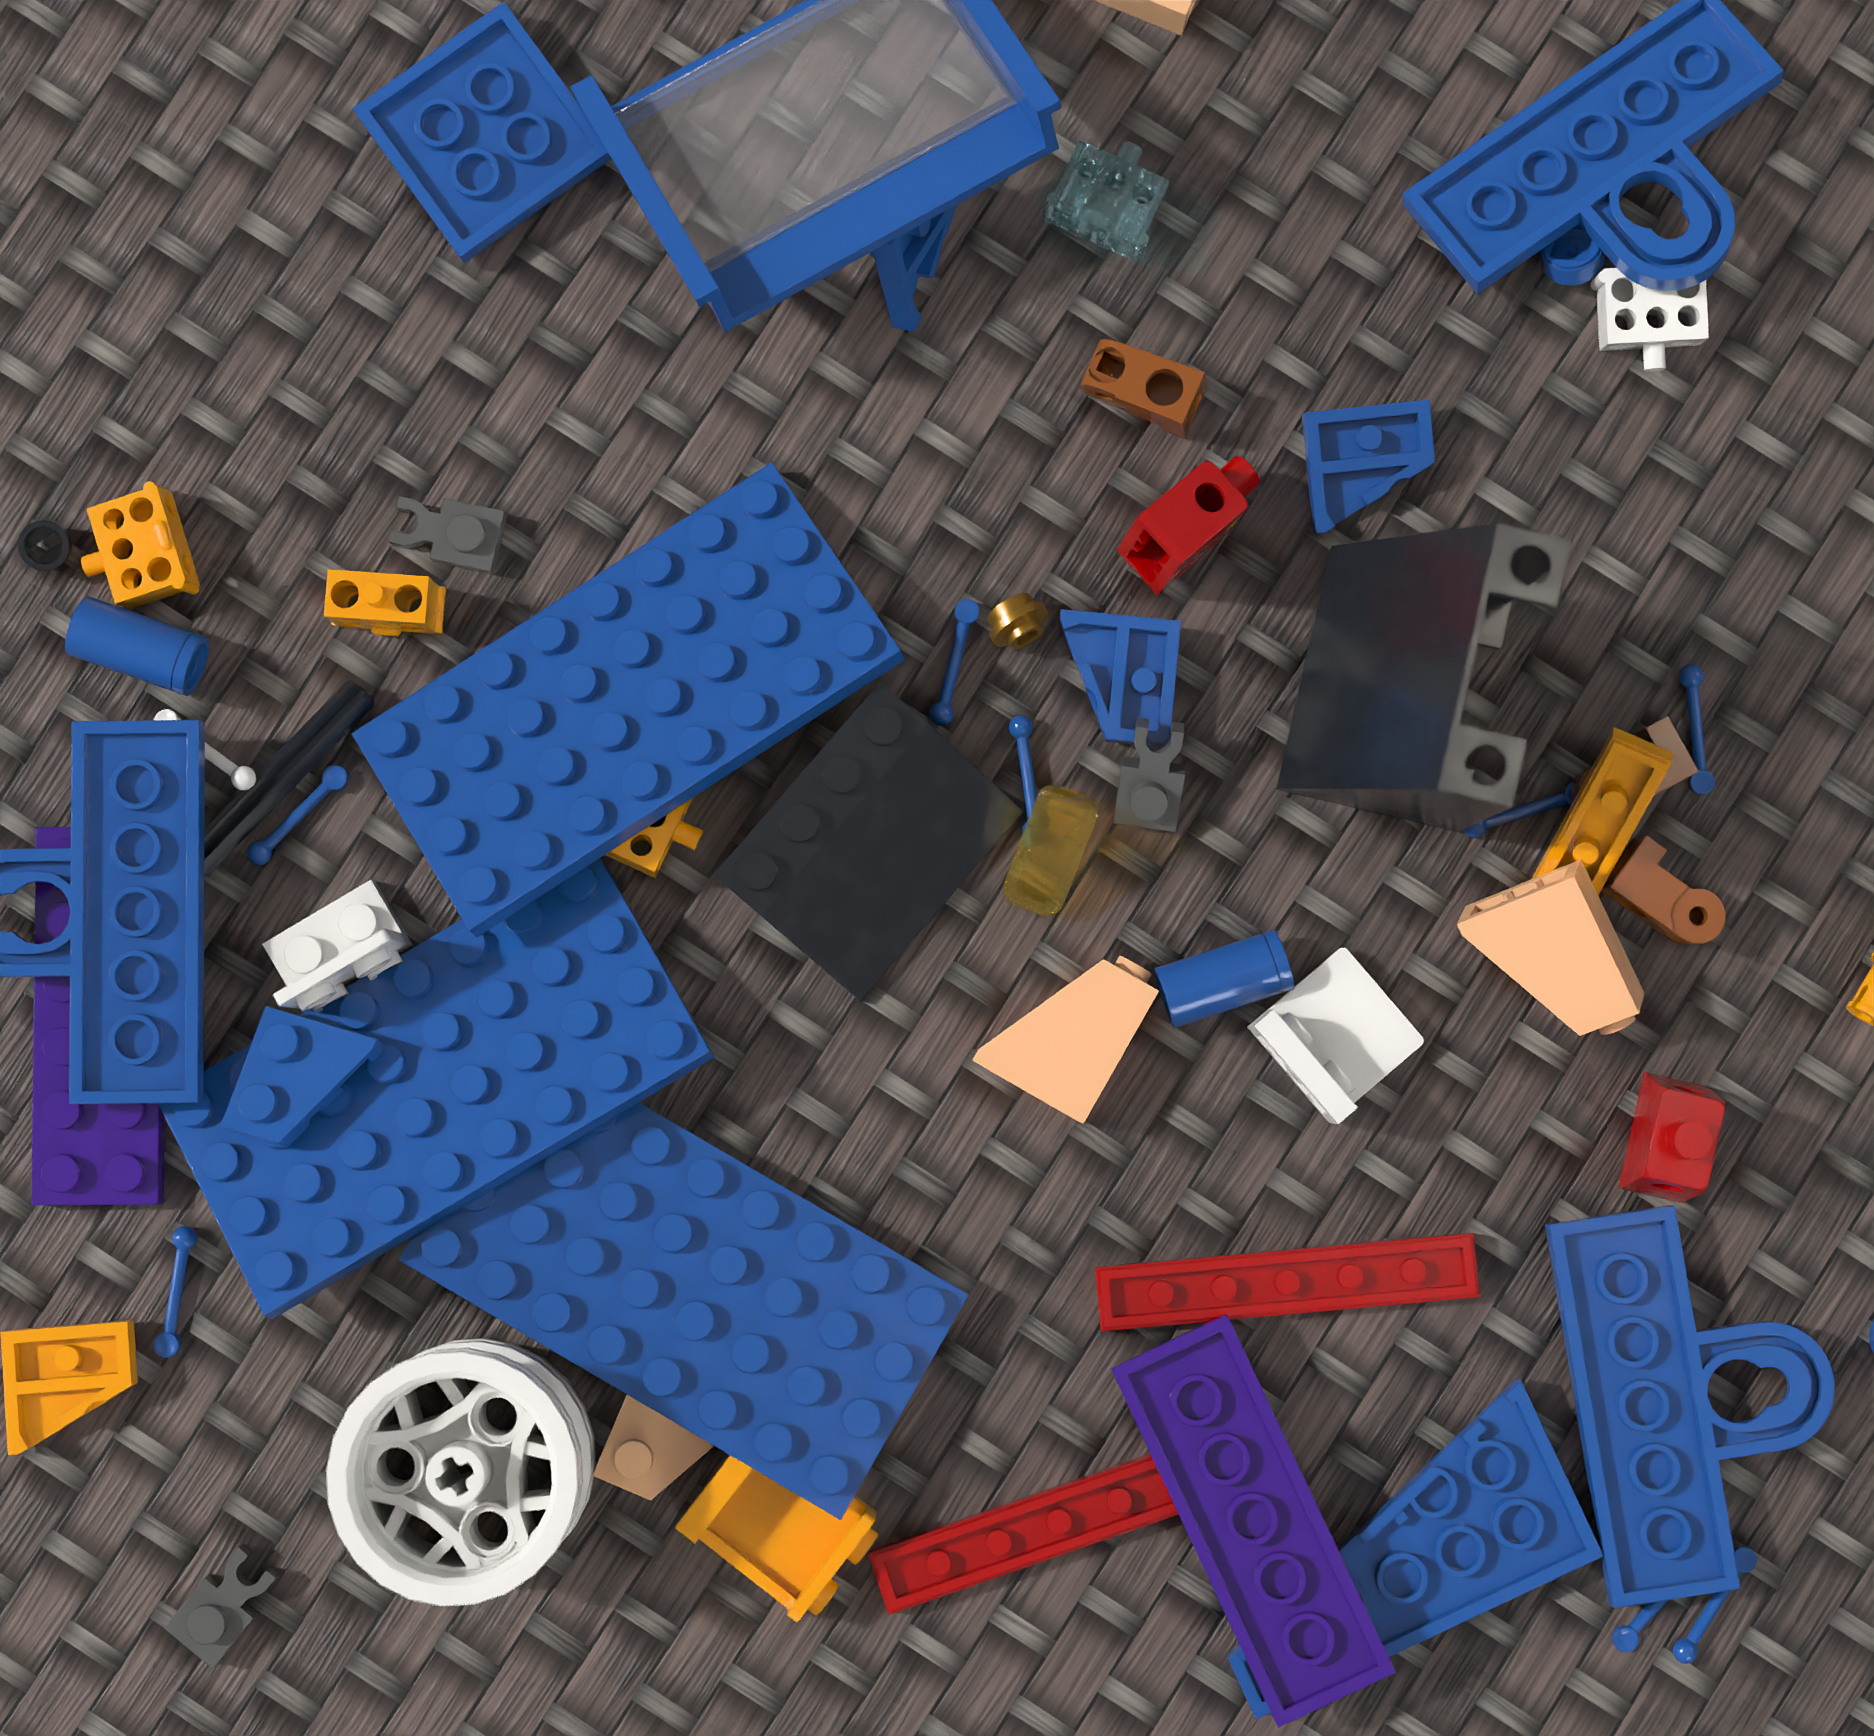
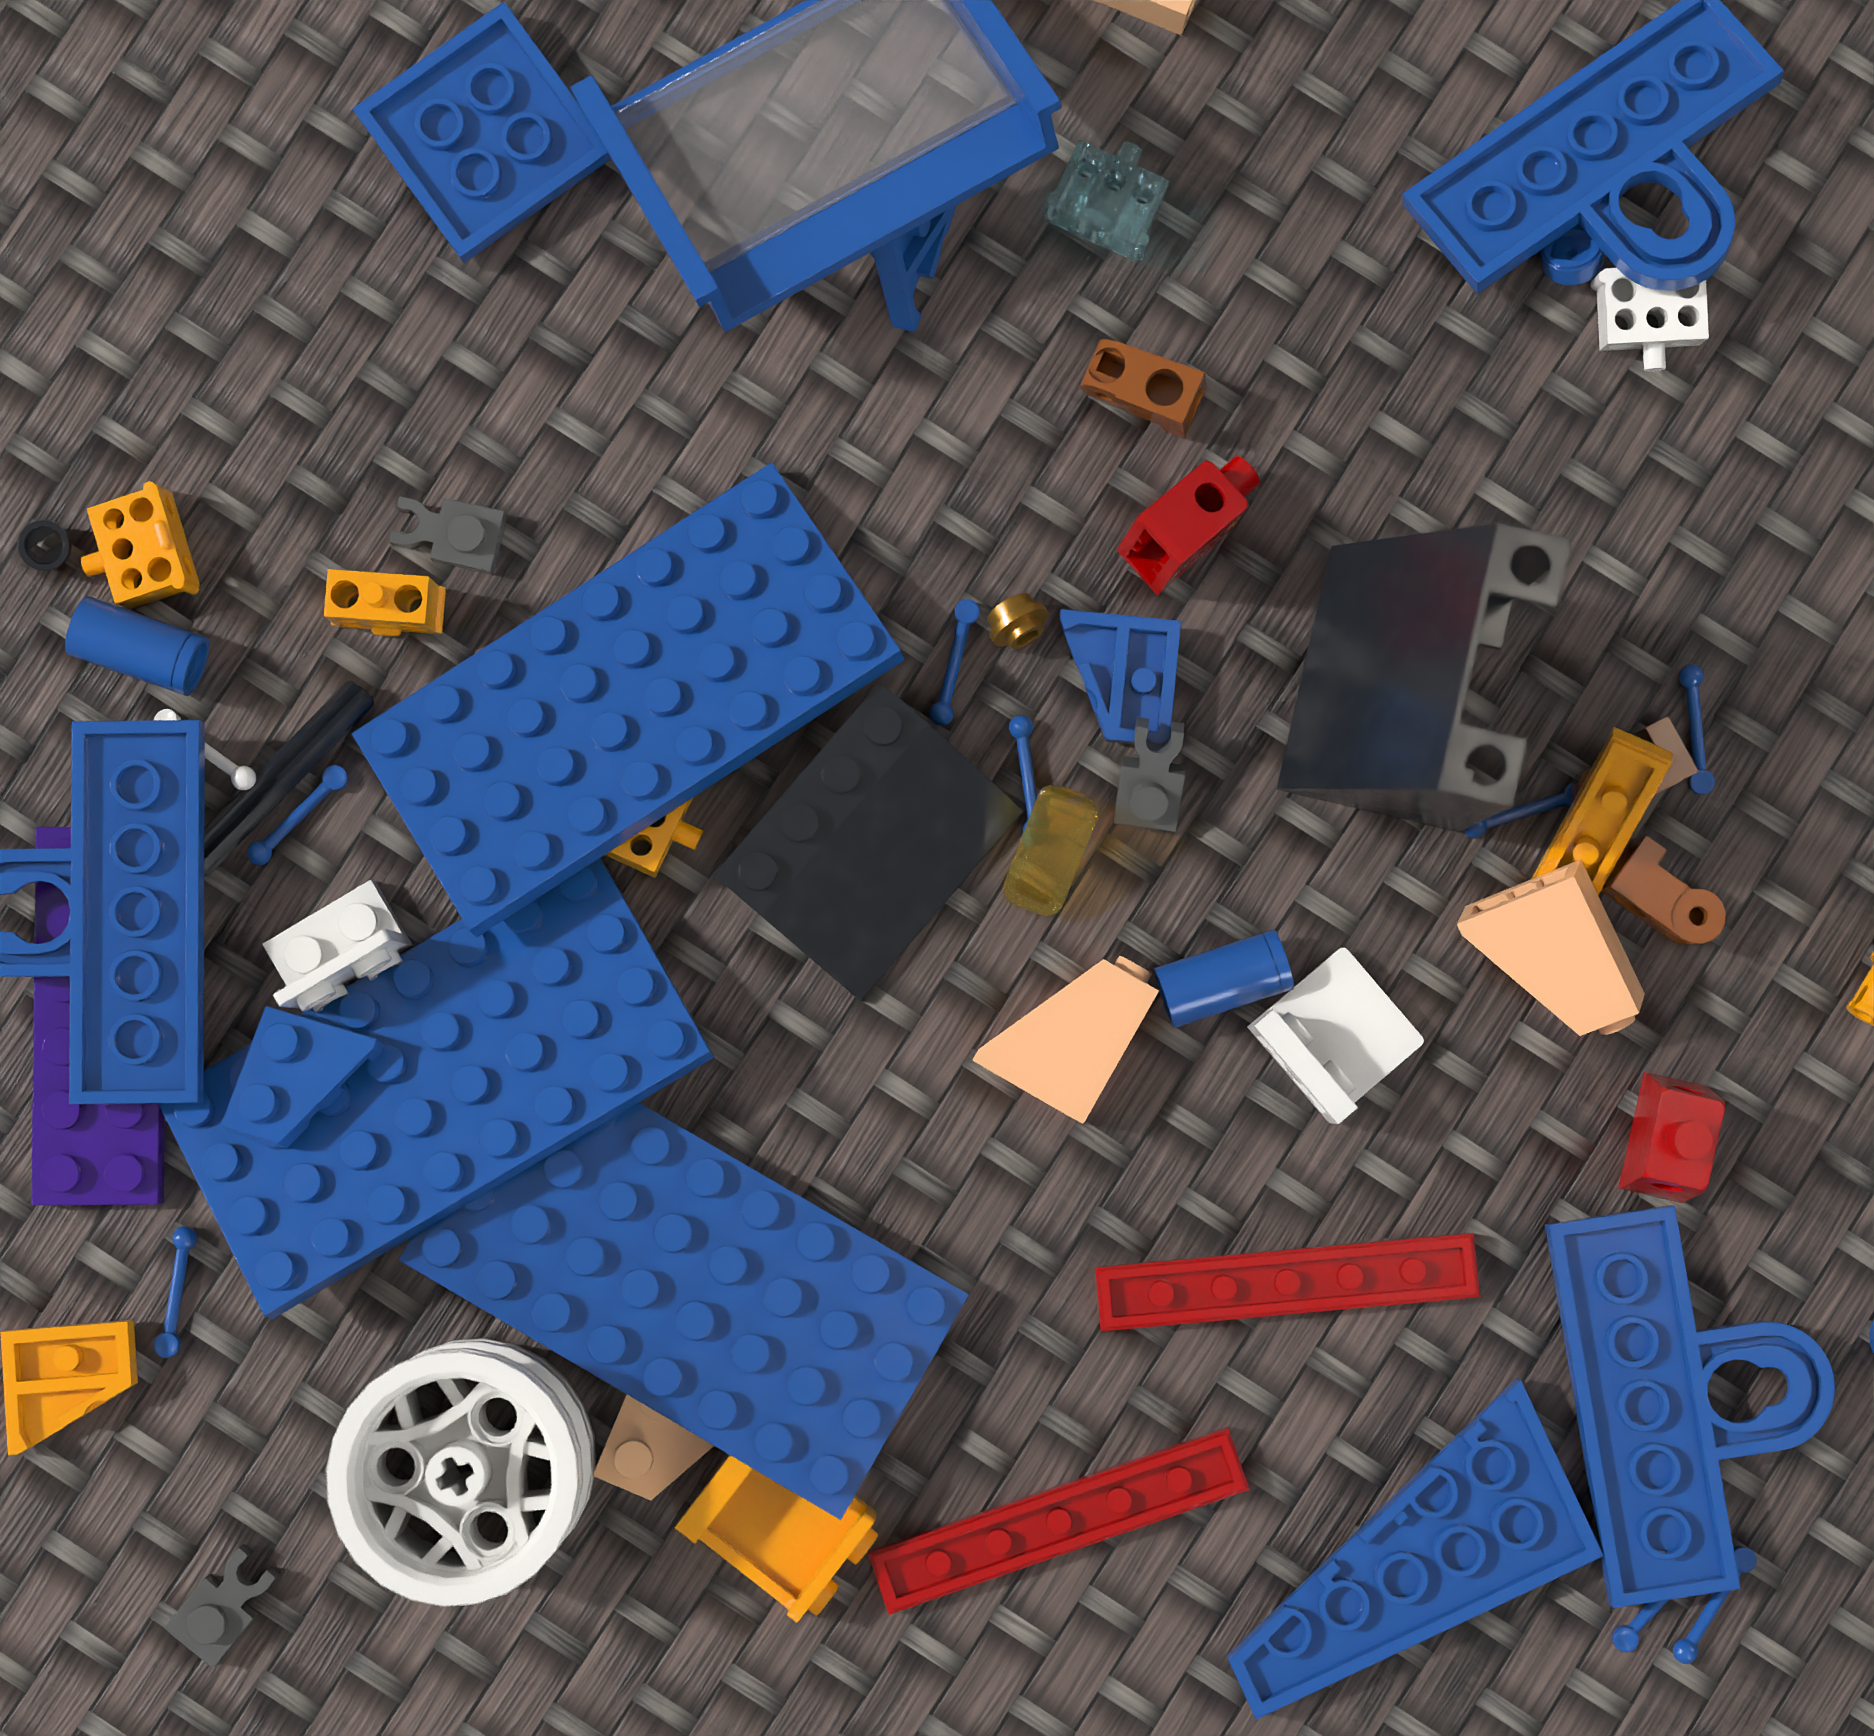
dark purple plate [1111,1314,1396,1728] -> none
blue wing [1302,399,1435,533] -> none

